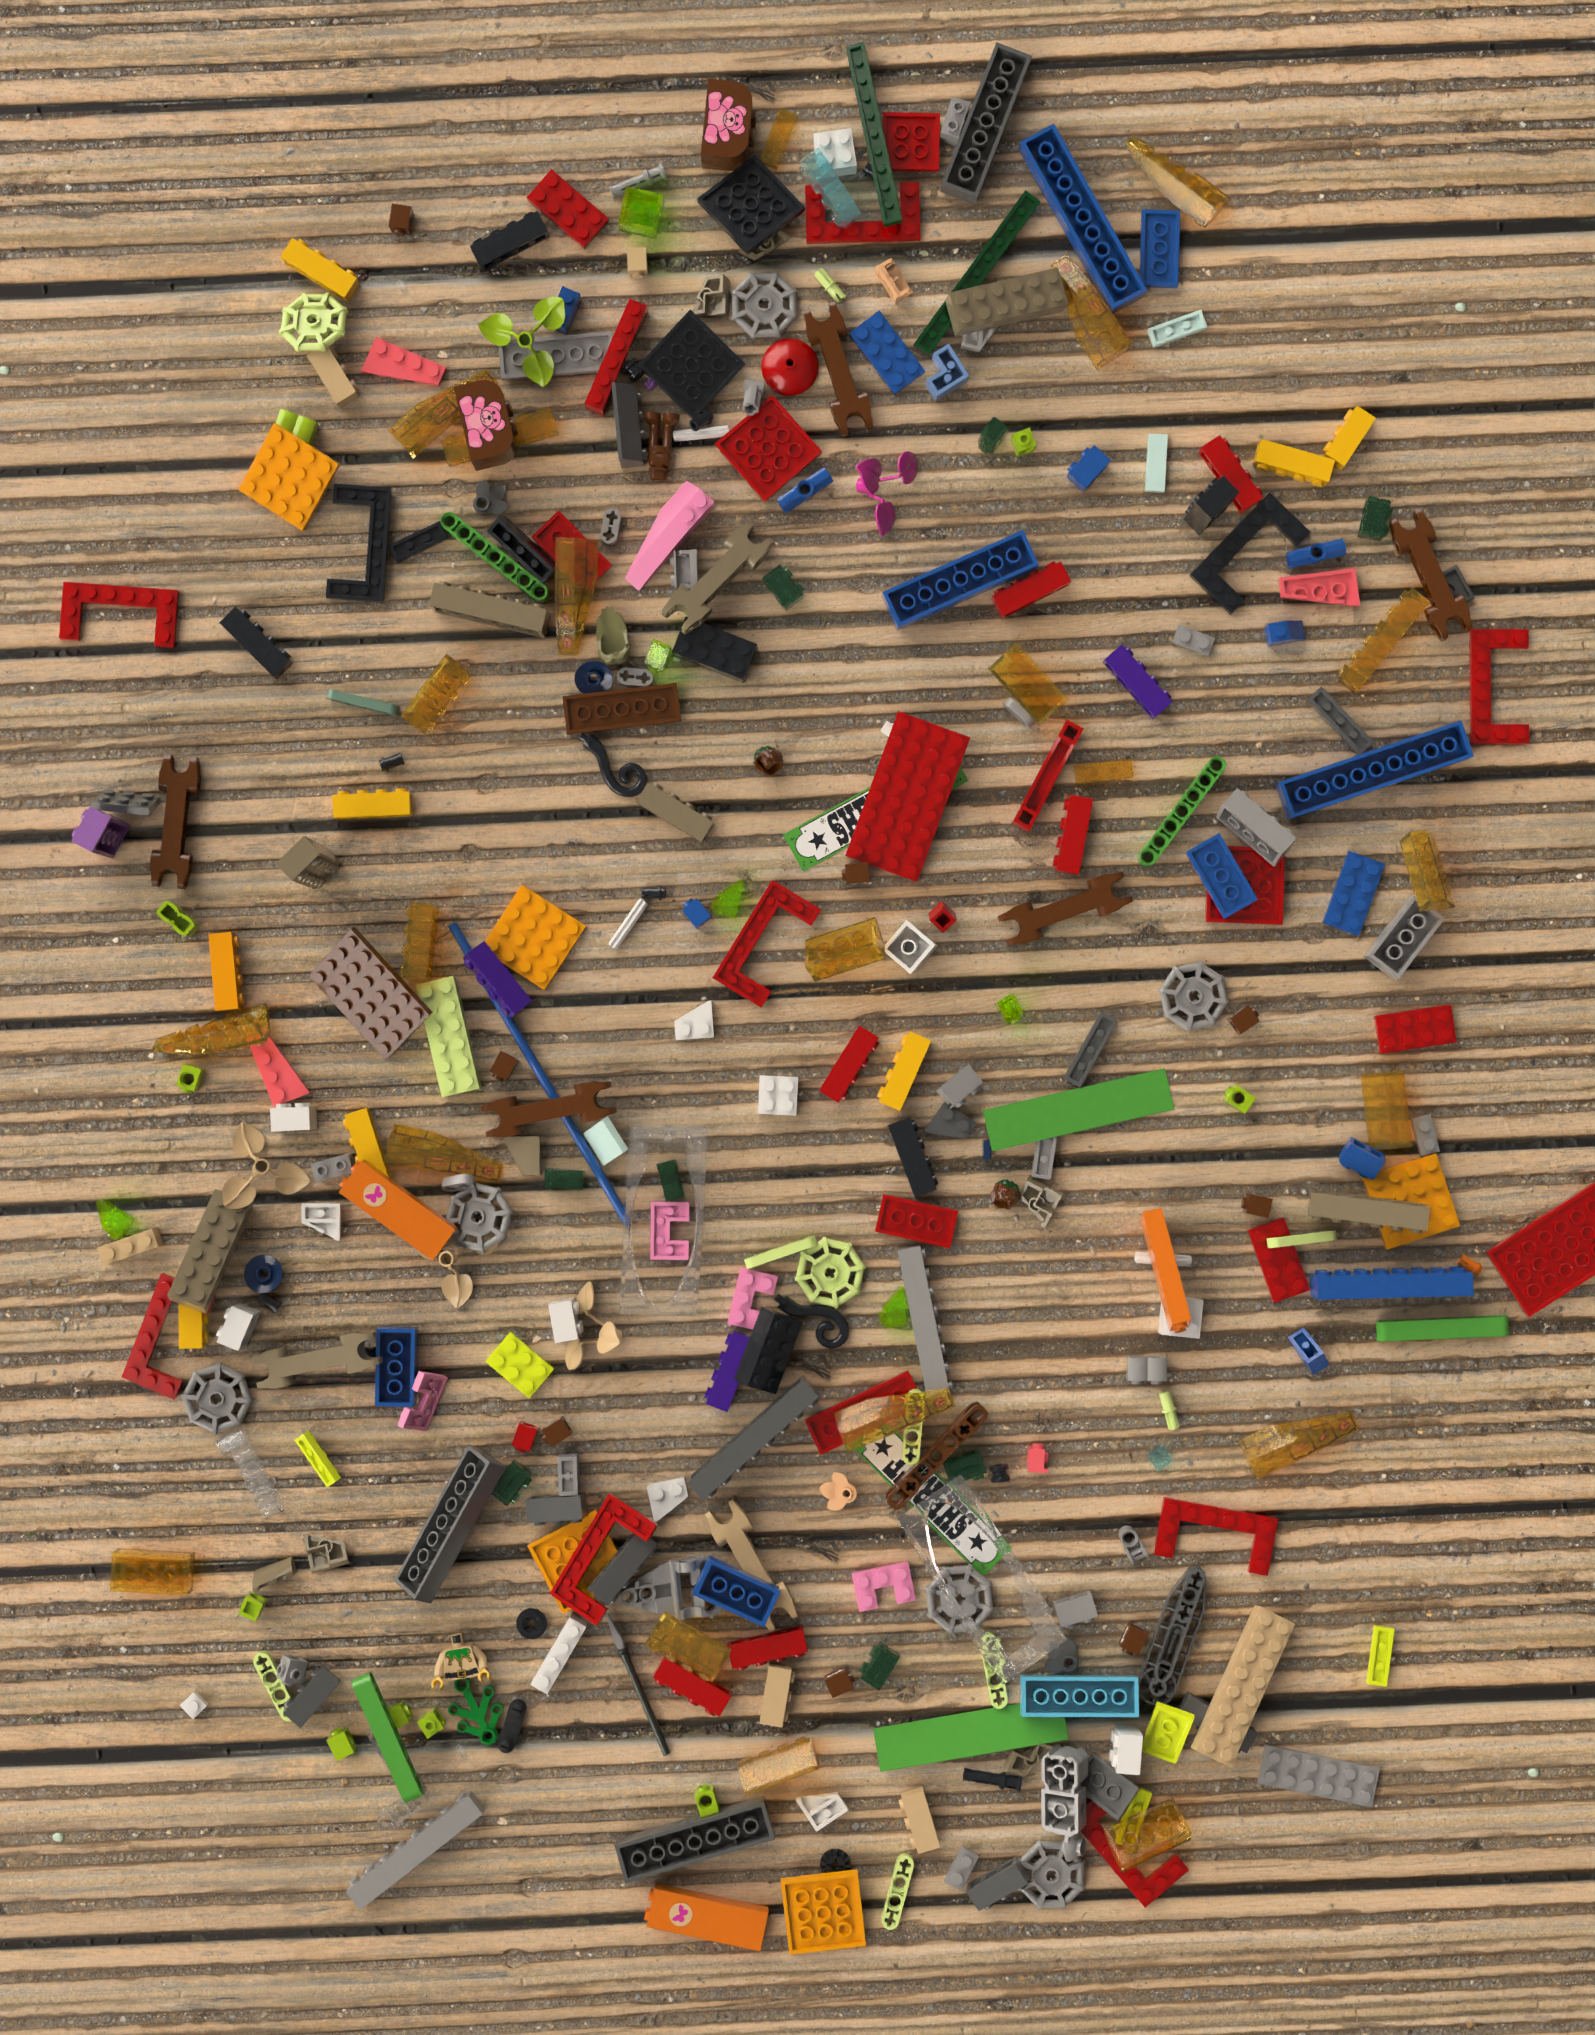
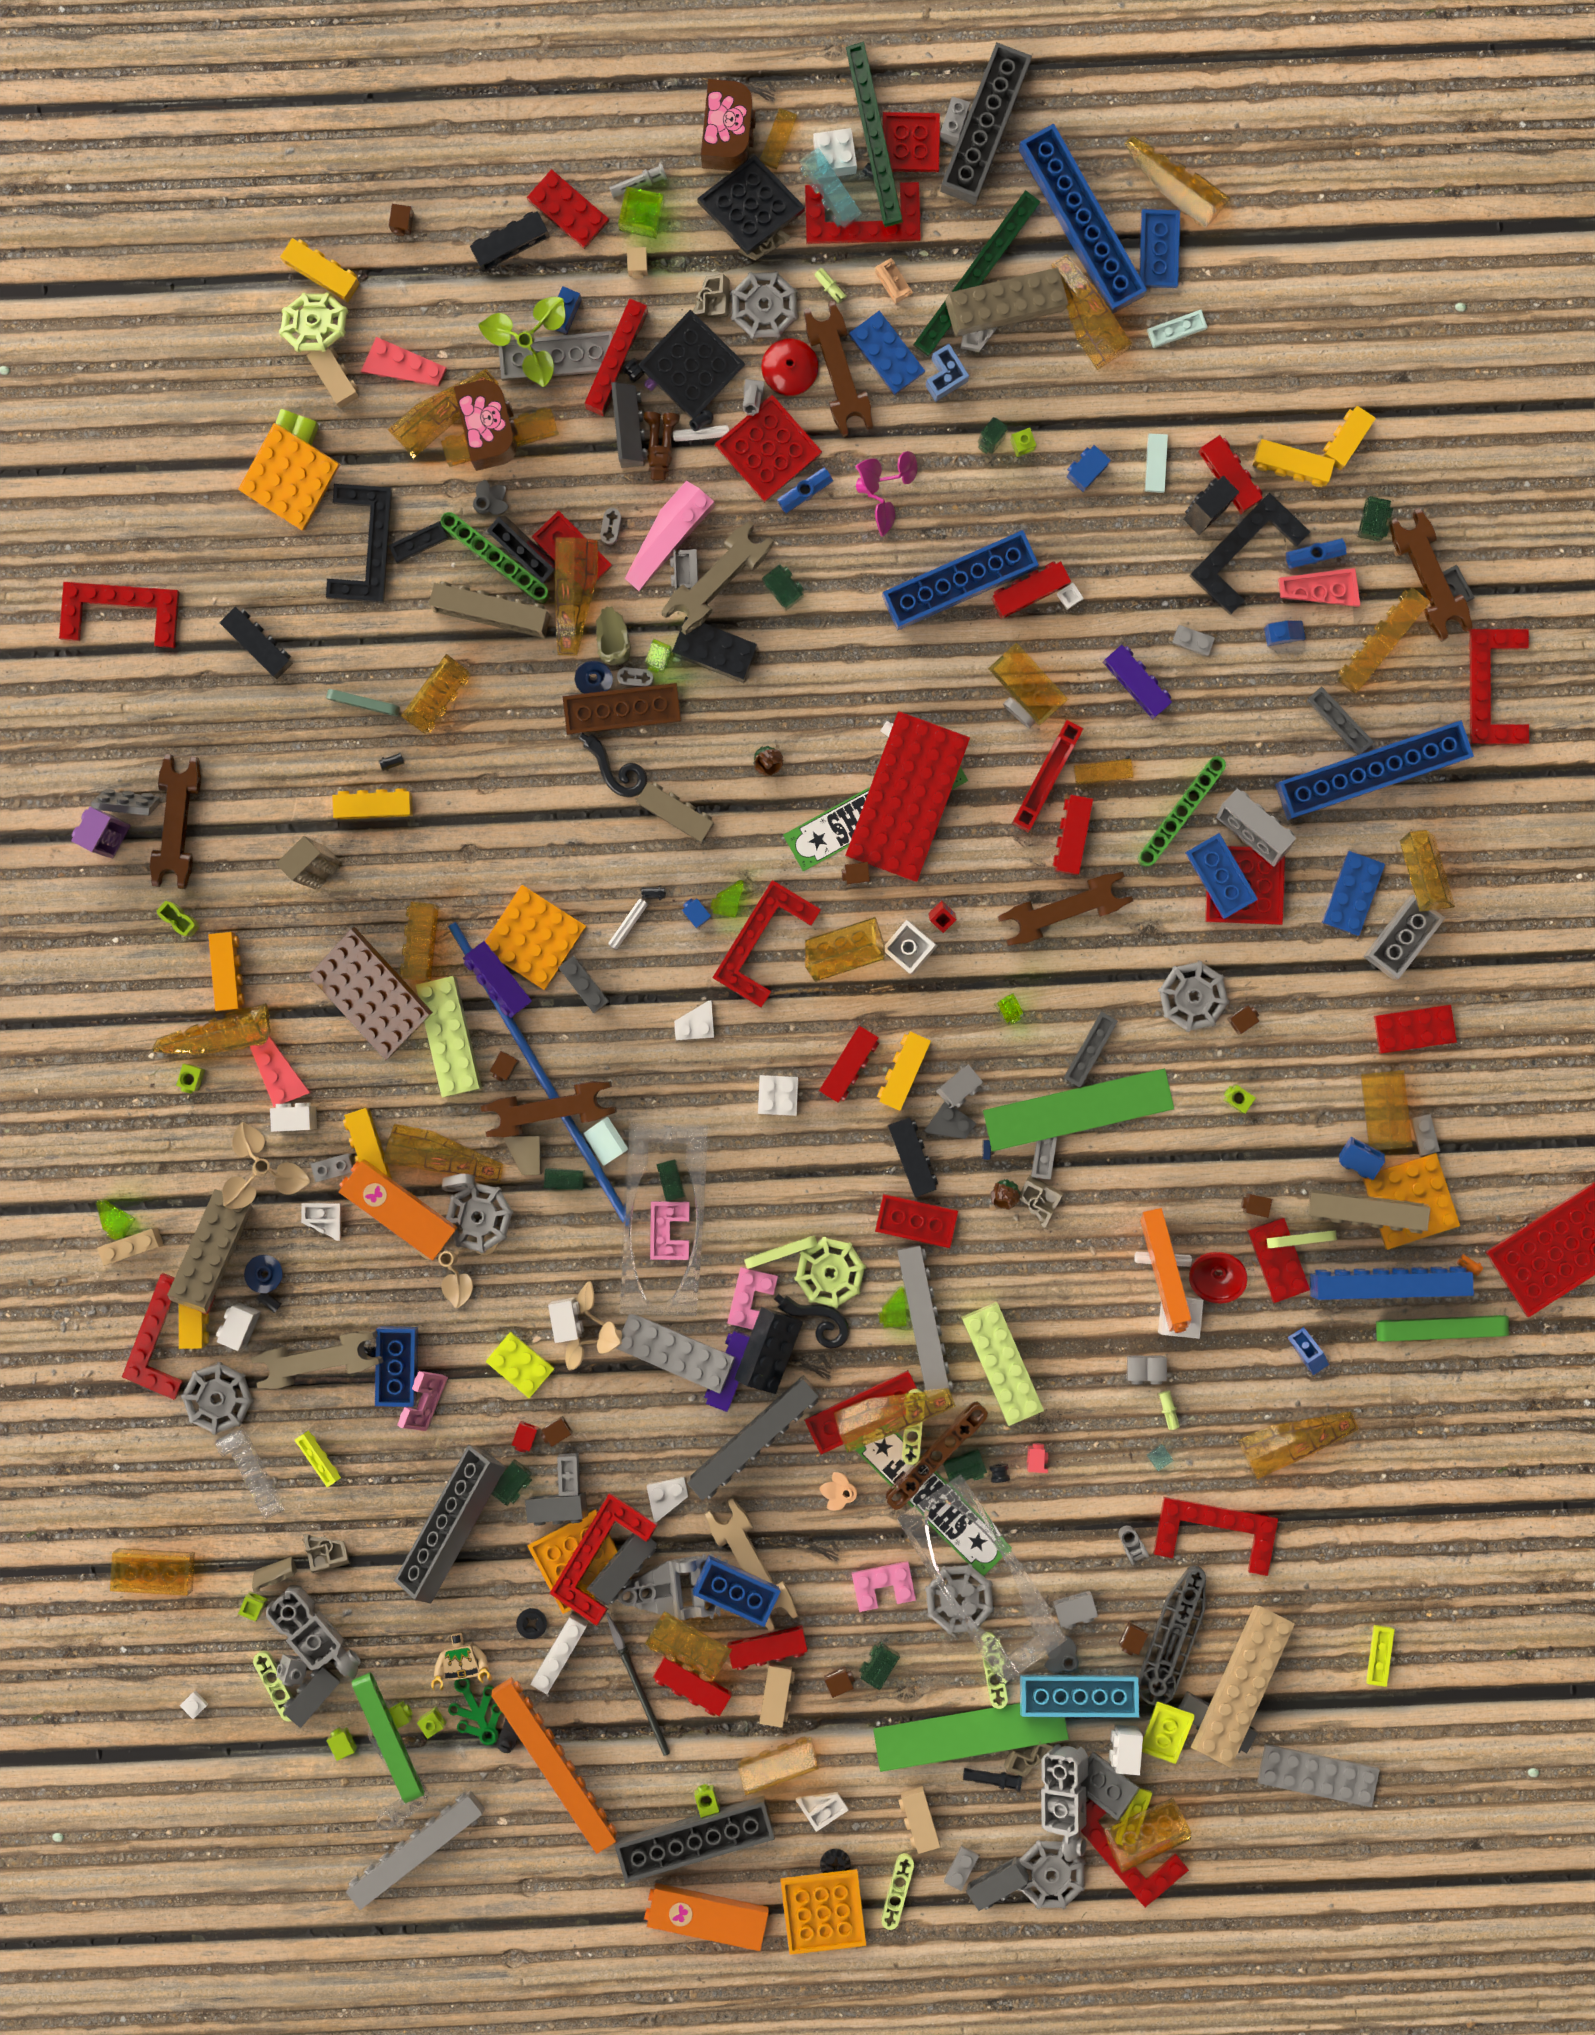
none -> light grey brick [266,1585,361,1678]
none -> orange brick [491,1677,617,1854]
none -> dark grey brick [558,956,610,1013]
none -> light grey plate [616,1312,736,1394]
none -> yellowish green brick [961,1302,1044,1426]
none -> white plate [1057,583,1084,610]
none -> red dish [1189,1252,1248,1304]

